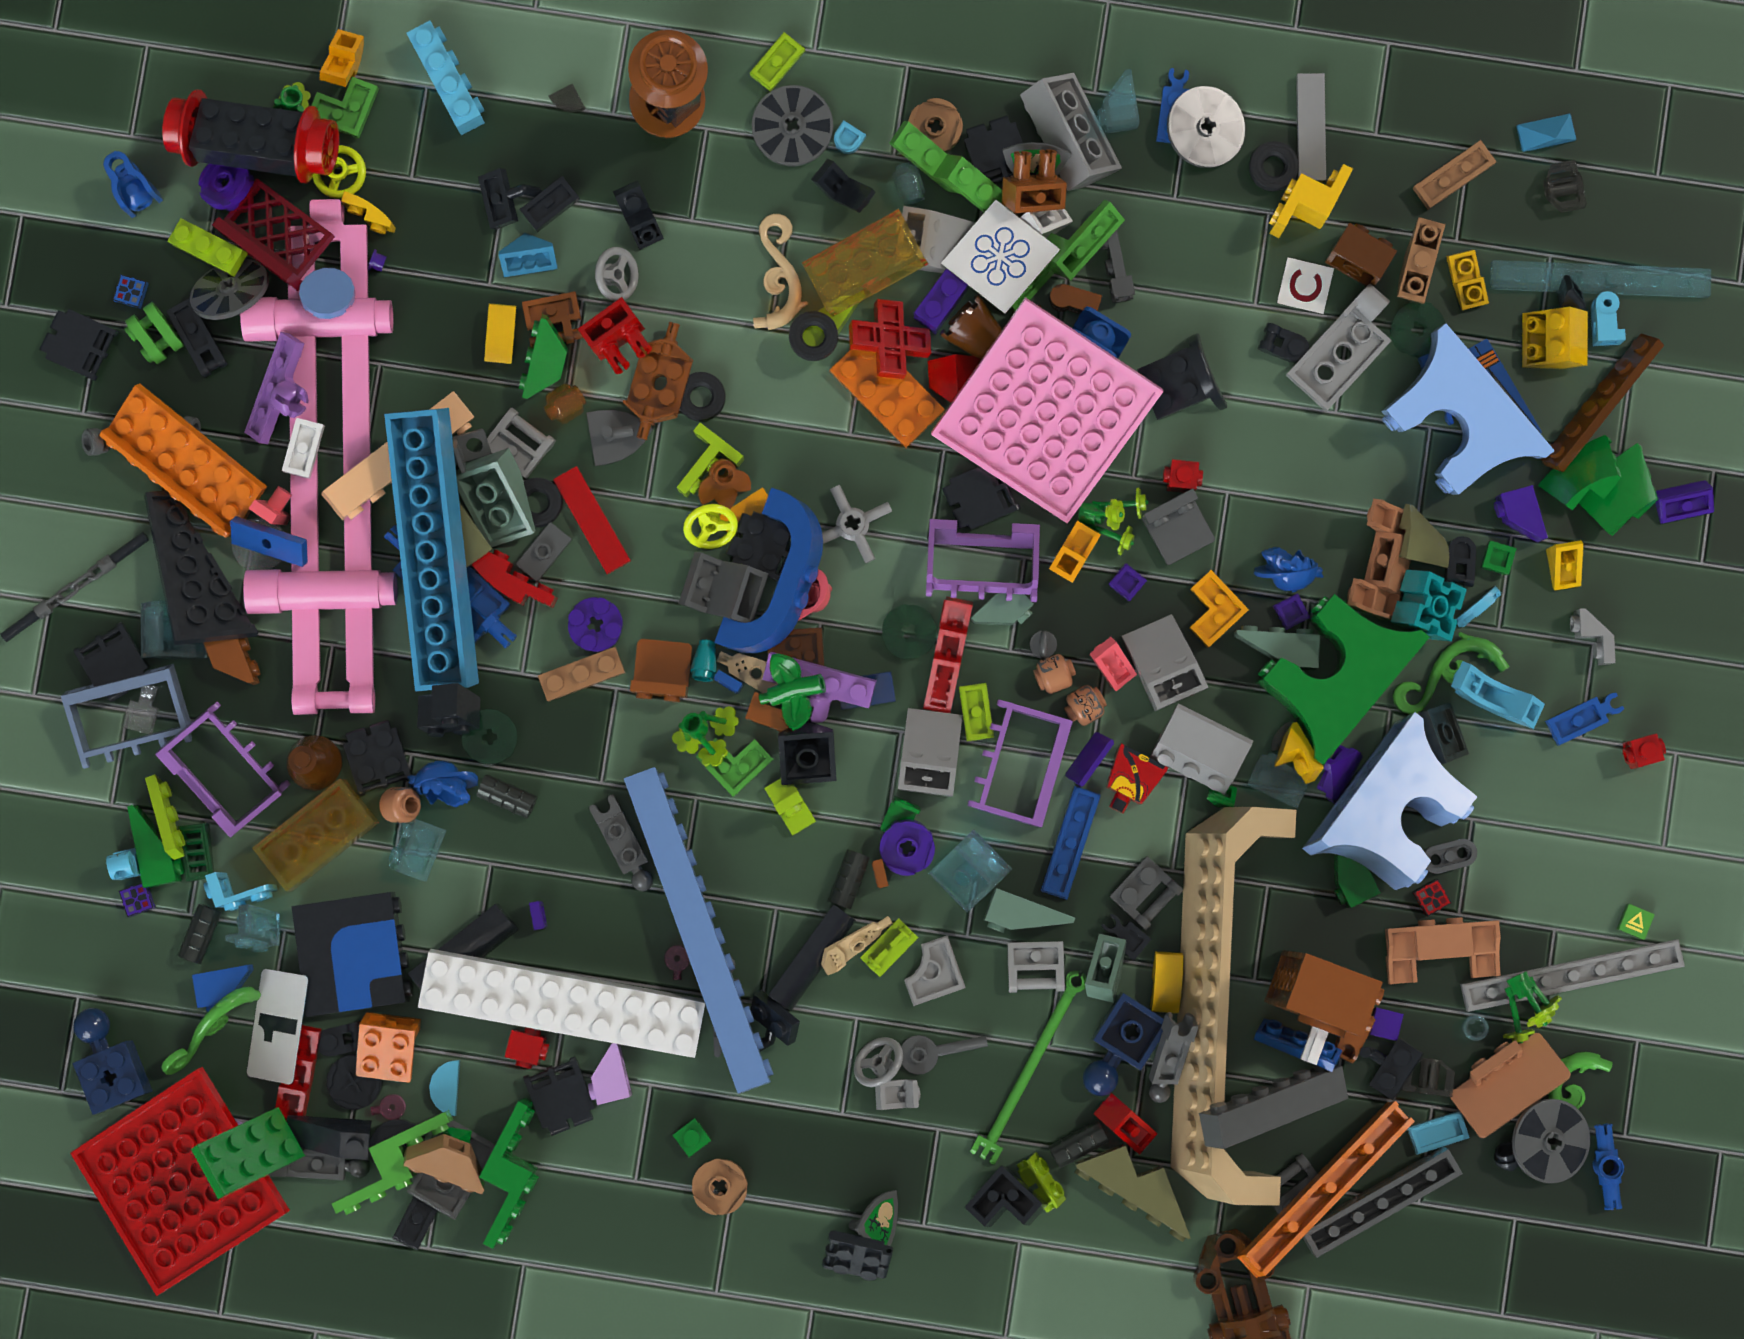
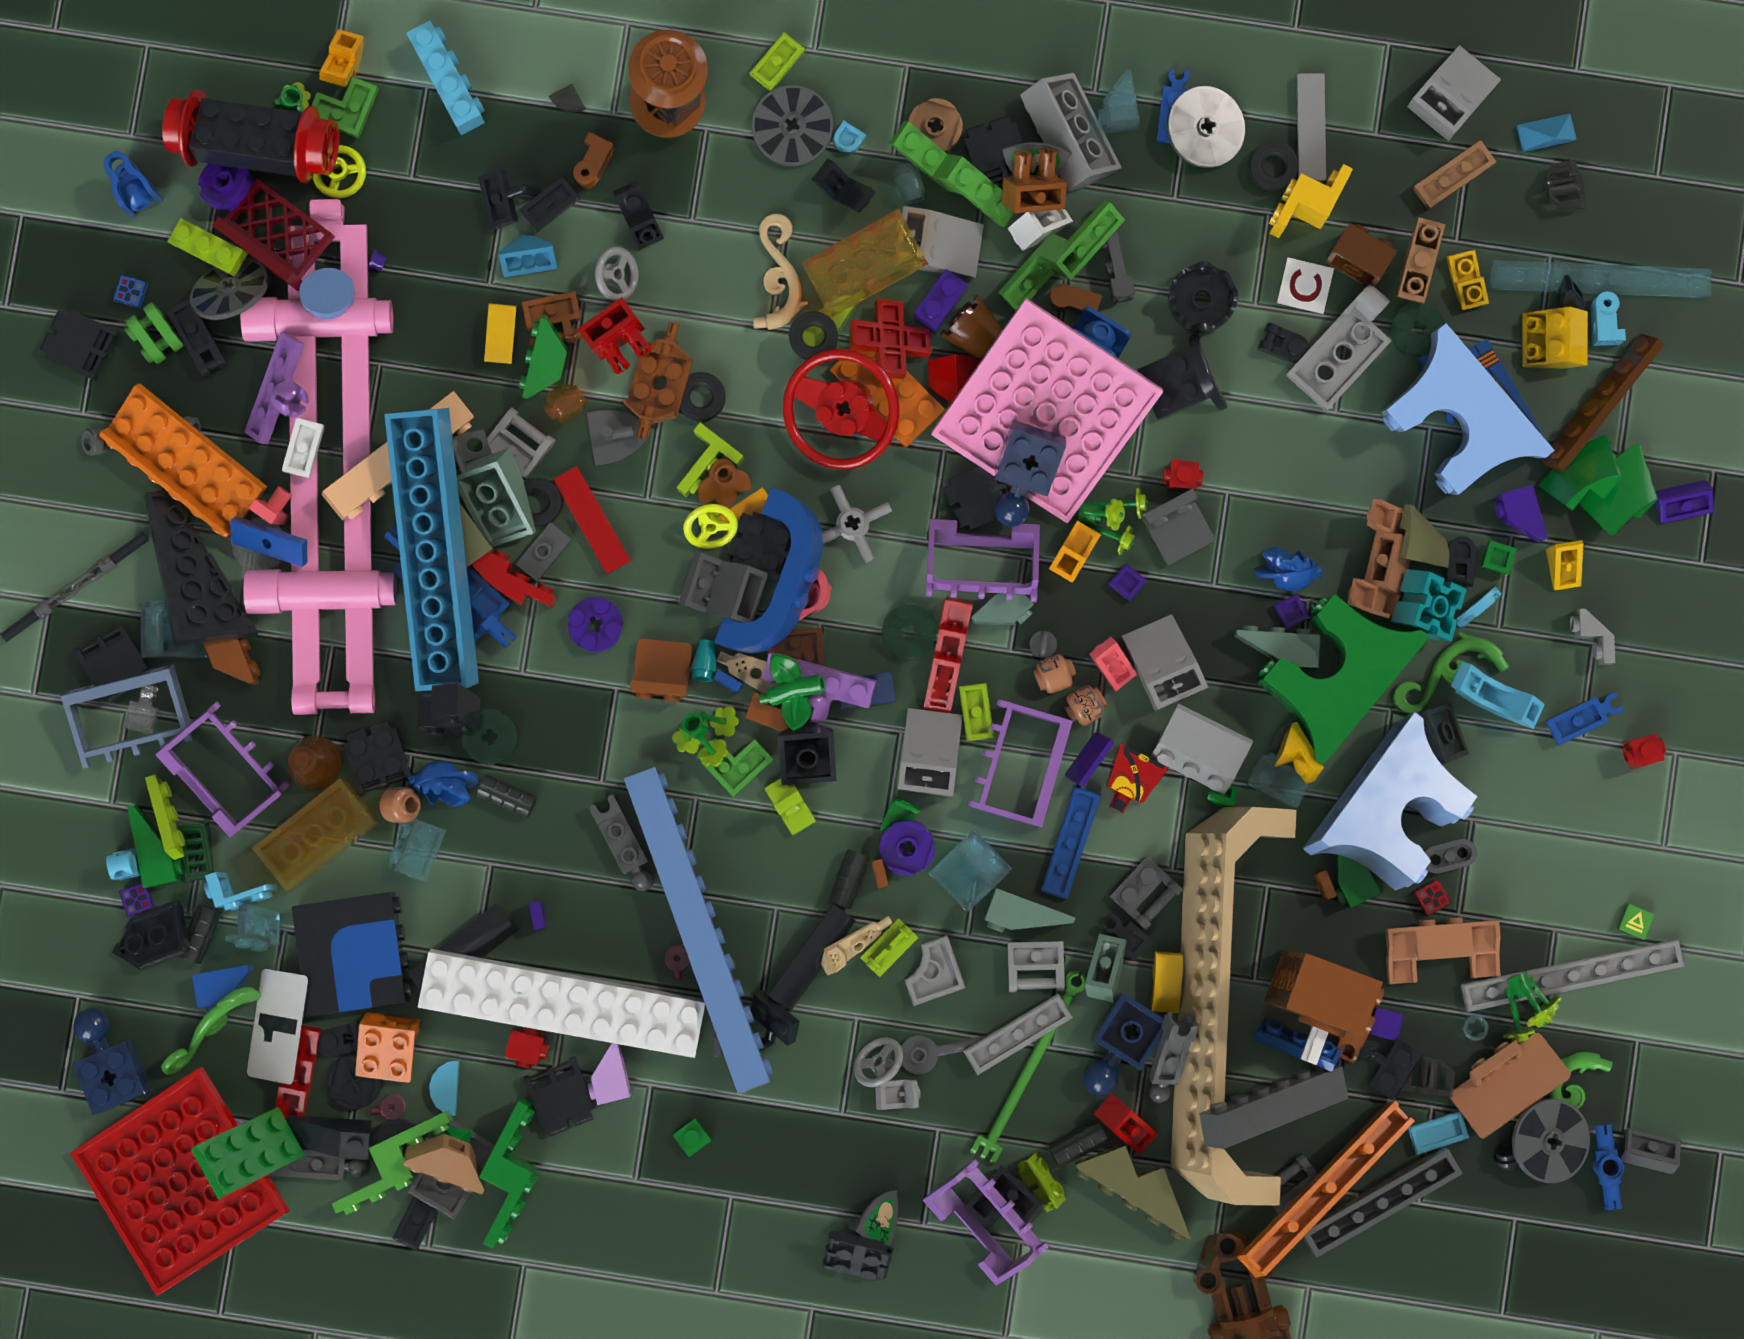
yellow slope [341,191,396,234] -> none
medium nougat plate [538,647,625,702] -> none
medium nougat plate [692,1158,748,1215] -> none
white sticker [941,200,1060,313] -> none
light orange plate [1189,570,1249,648] -> none
dark purple slope [1317,745,1363,804] -> none
none -> black tile [112,900,190,970]
none -> dark orange leg [573,132,616,189]
none -> red piece [783,349,900,470]
none -> medium lavender hinge [923,1159,1050,1286]
none -> light grey tile [963,994,1073,1075]
none -> dark blue brick [994,420,1066,527]
none -> black plate [1168,261,1239,333]
none -> dark orange tile [1313,870,1337,900]
none -> light grey slope [1407,45,1501,141]
none -> dark grey slope [1619,1128,1681,1174]

